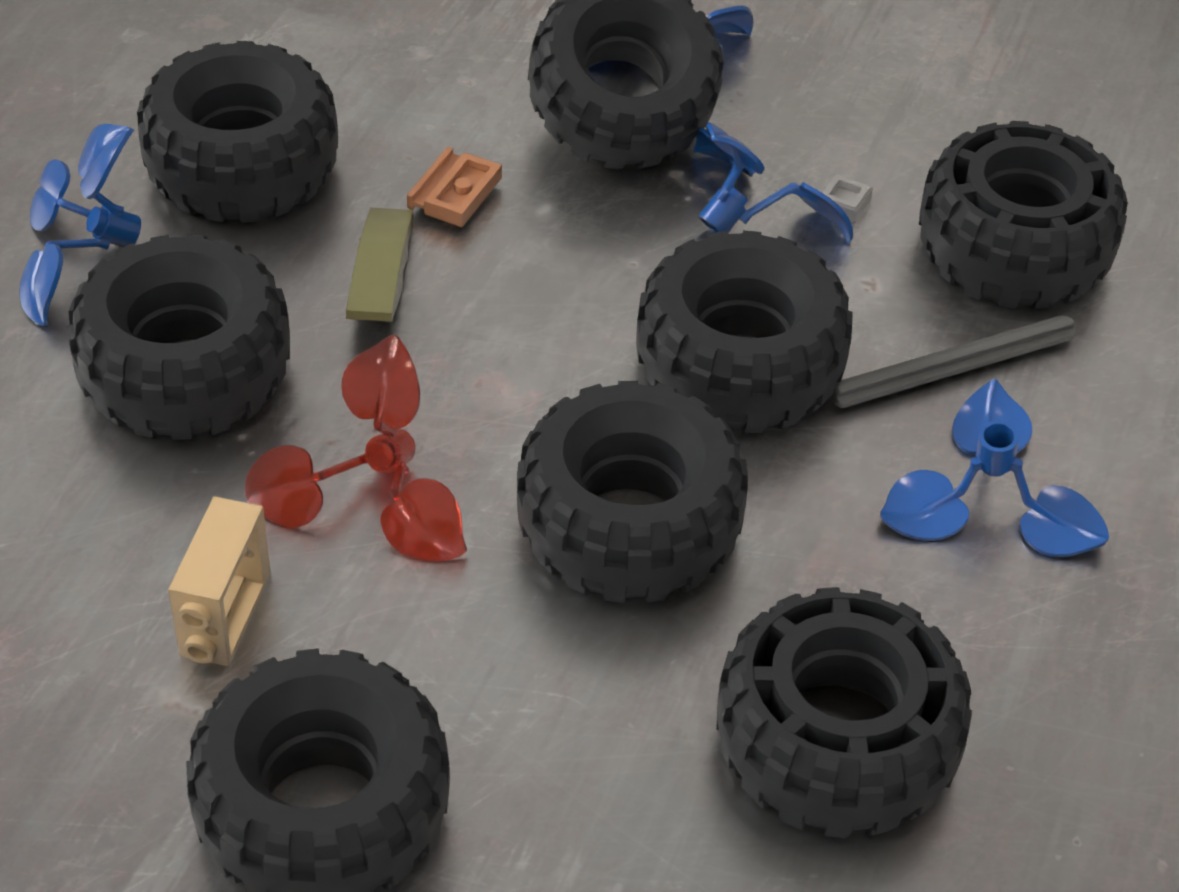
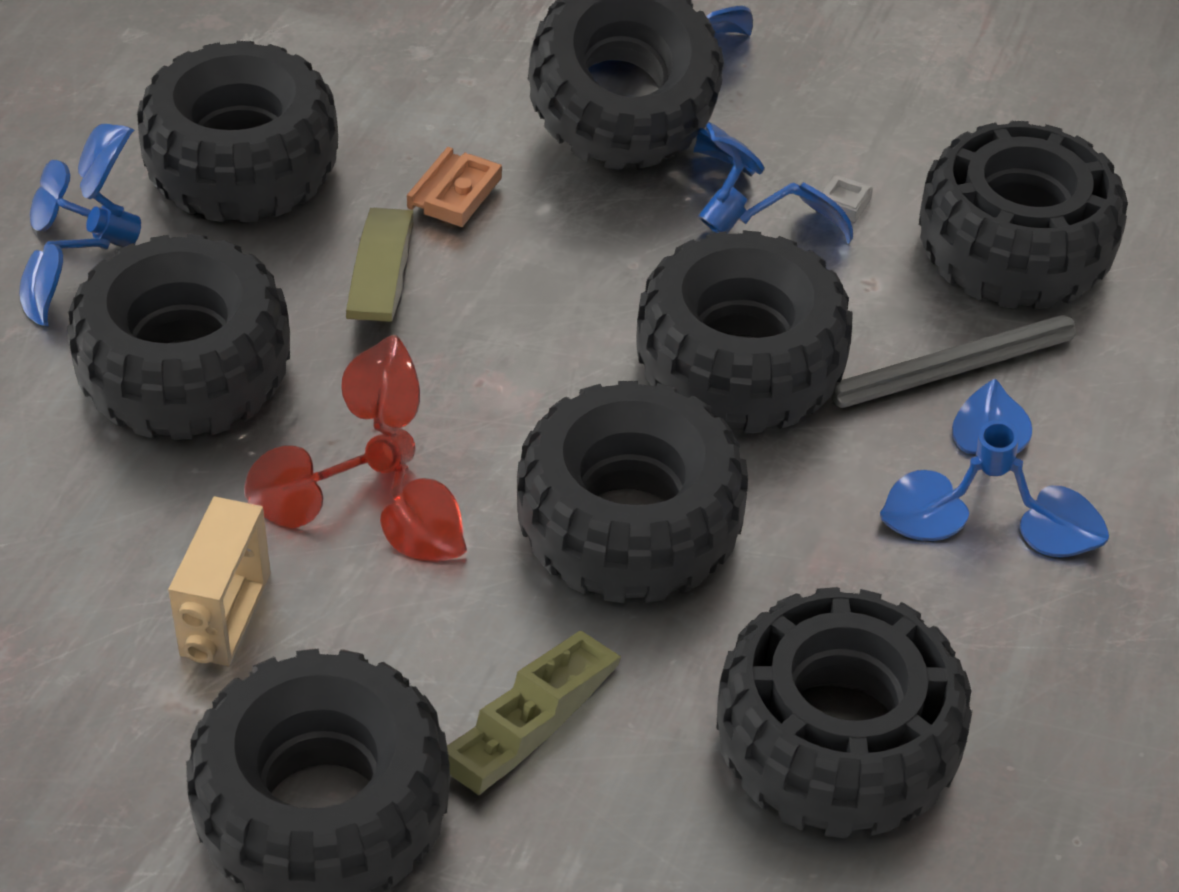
none -> olive slope [447,630,621,795]

